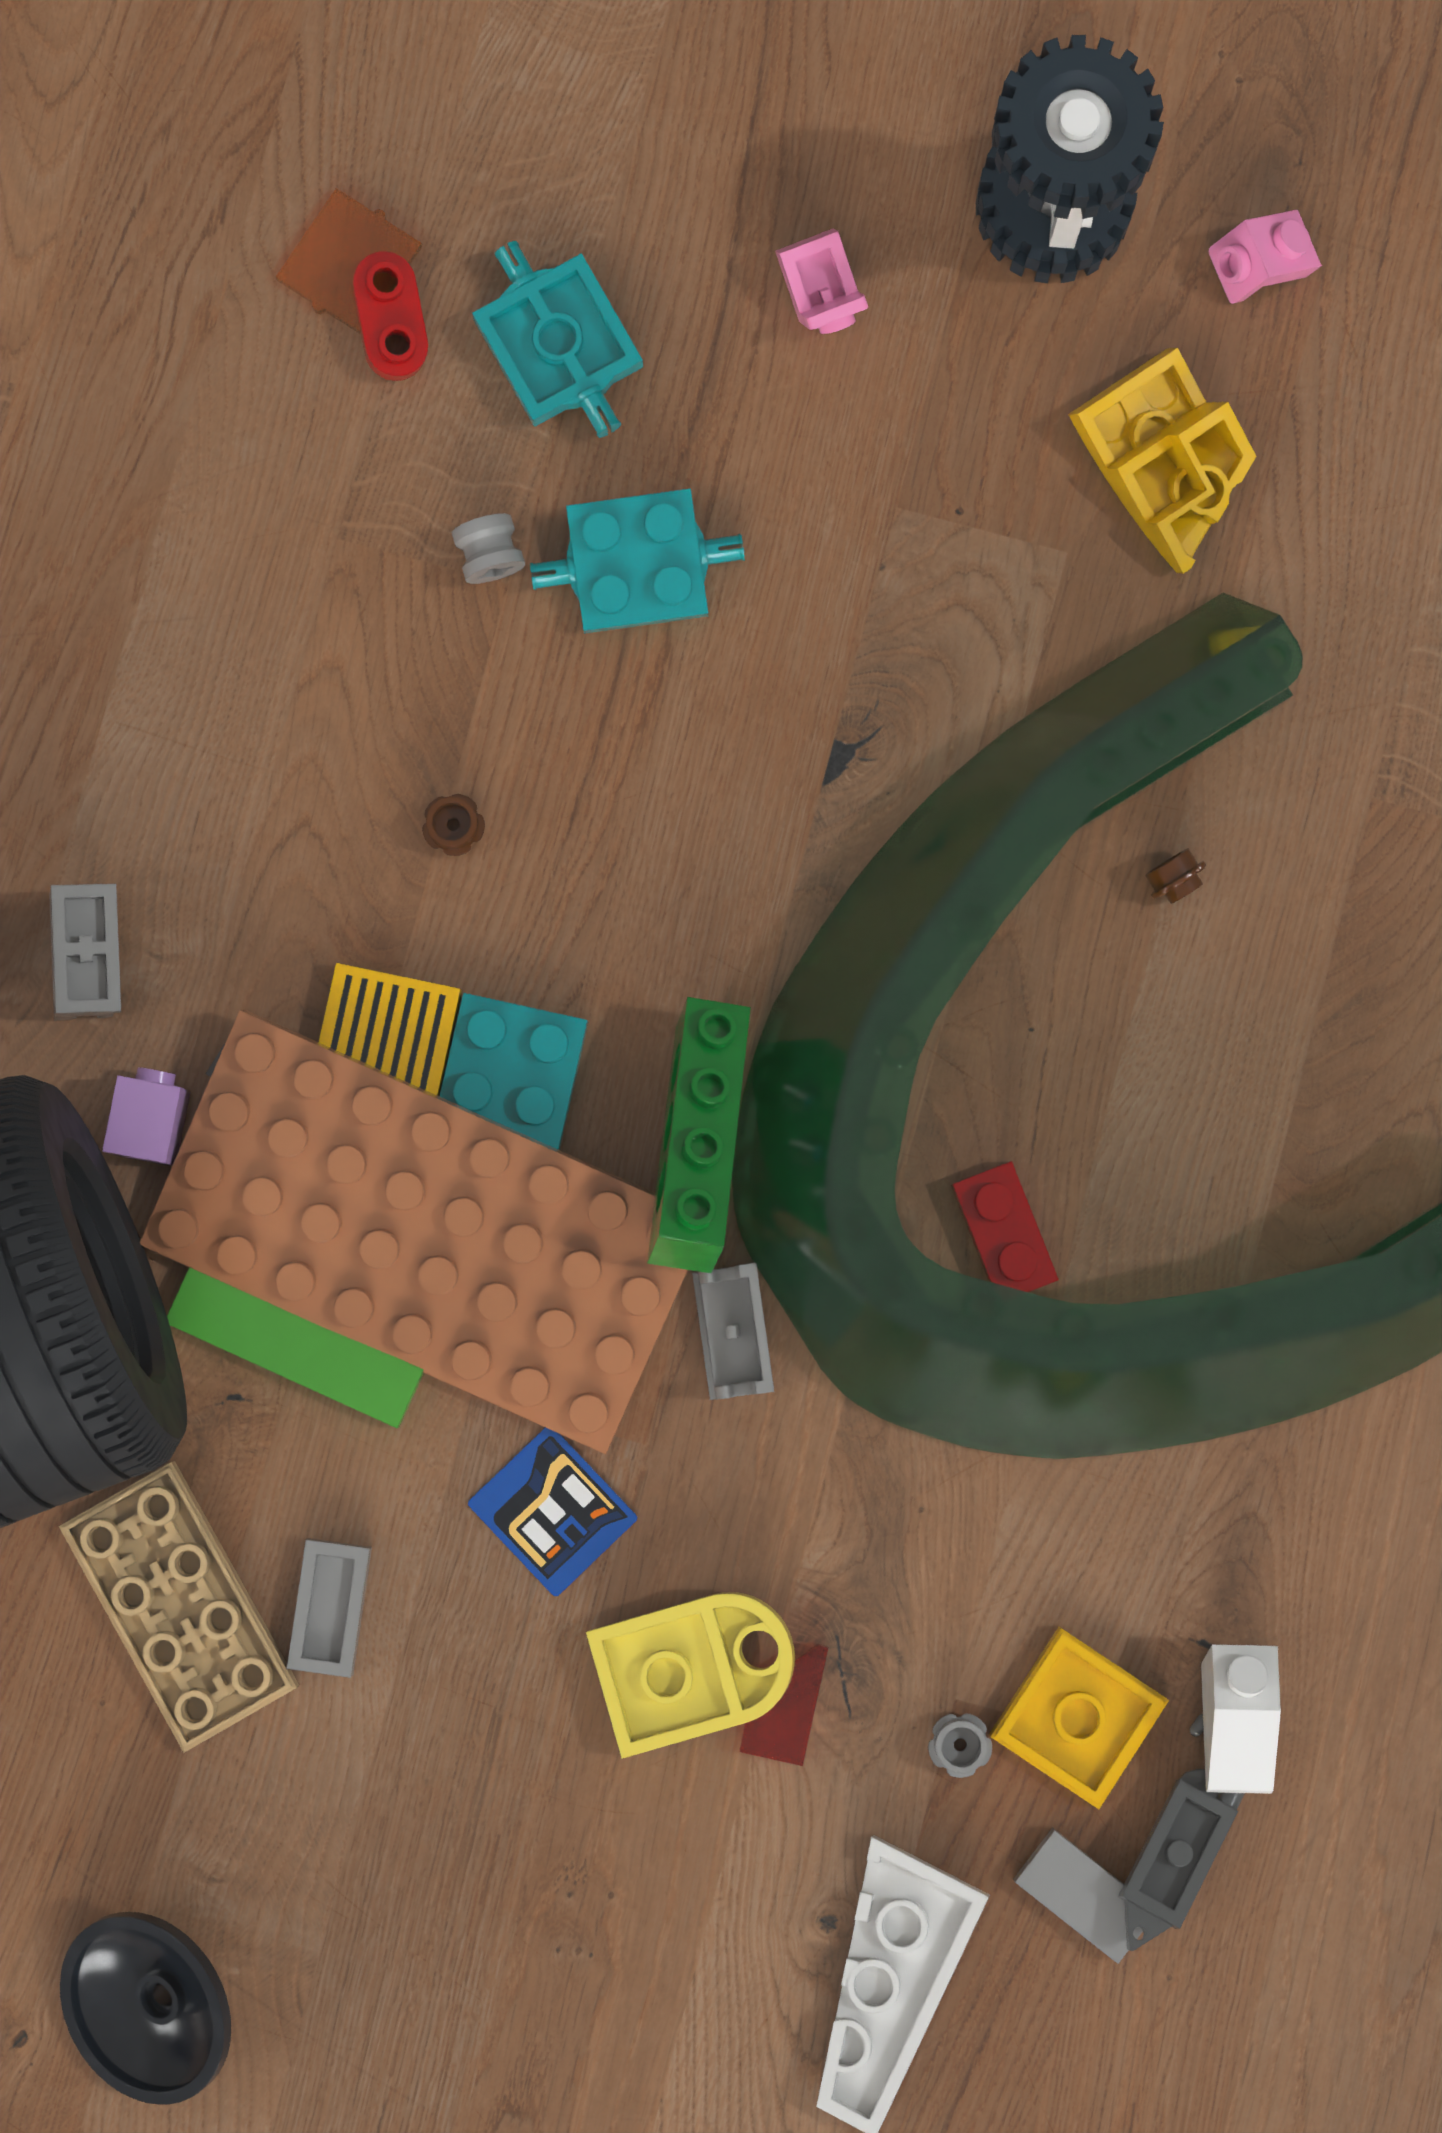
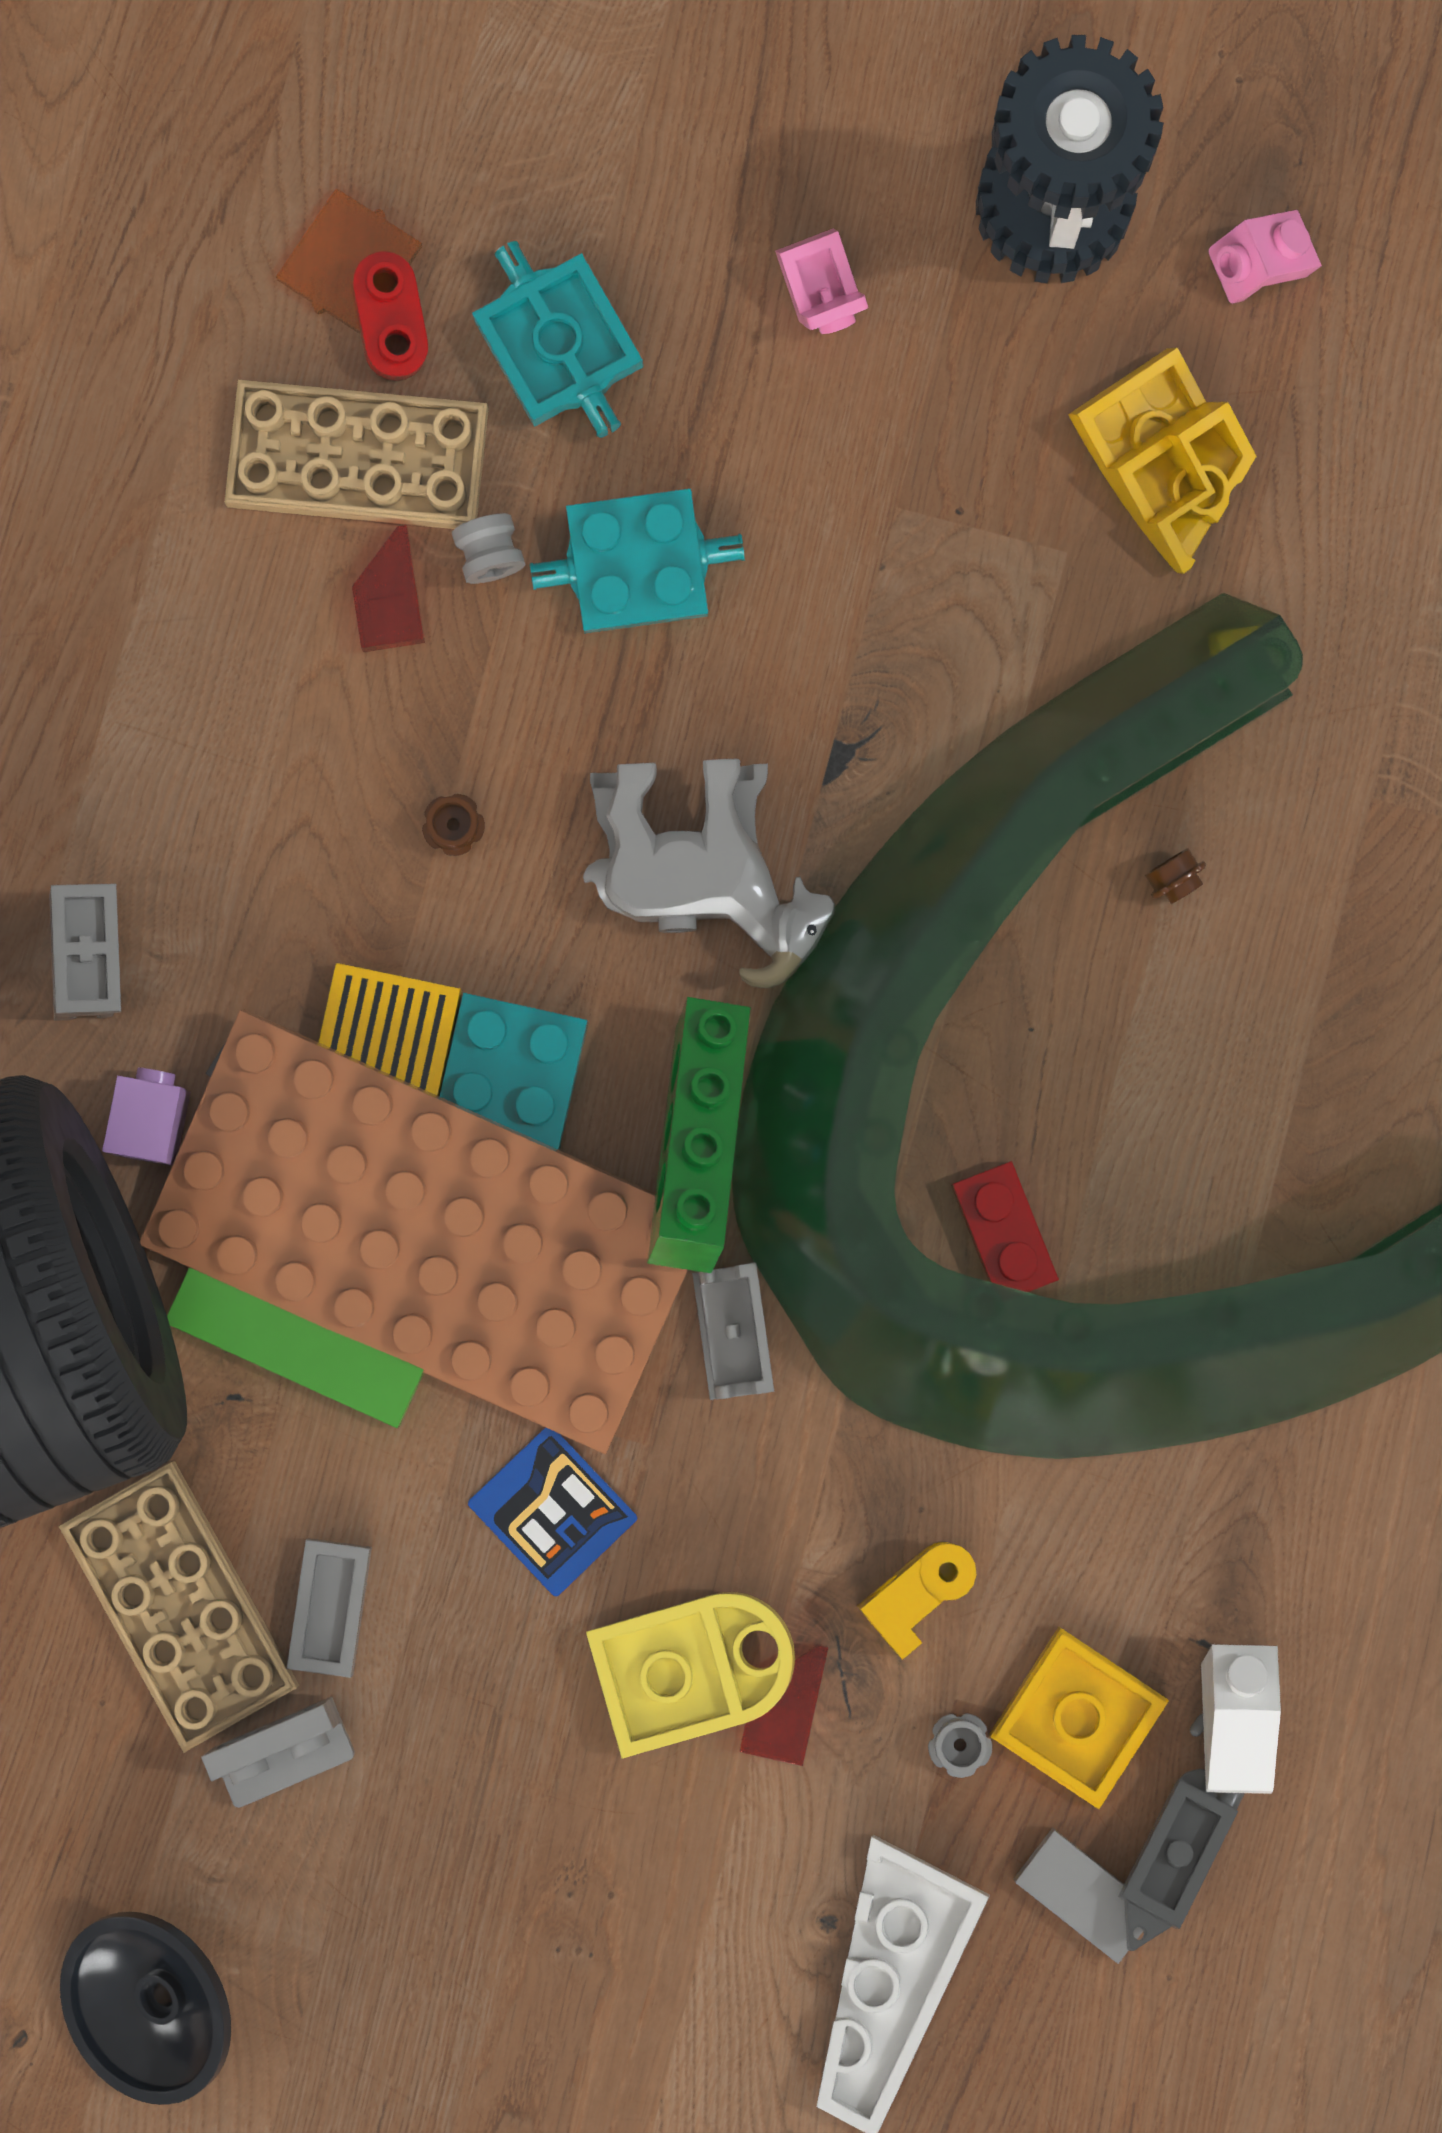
none -> light grey bracket [201,1696,355,1808]
none -> tan tile [224,380,488,529]
none -> clear red tile [352,525,425,652]
none -> light grey animal [583,759,835,989]
none -> yellow leg [857,1542,977,1660]

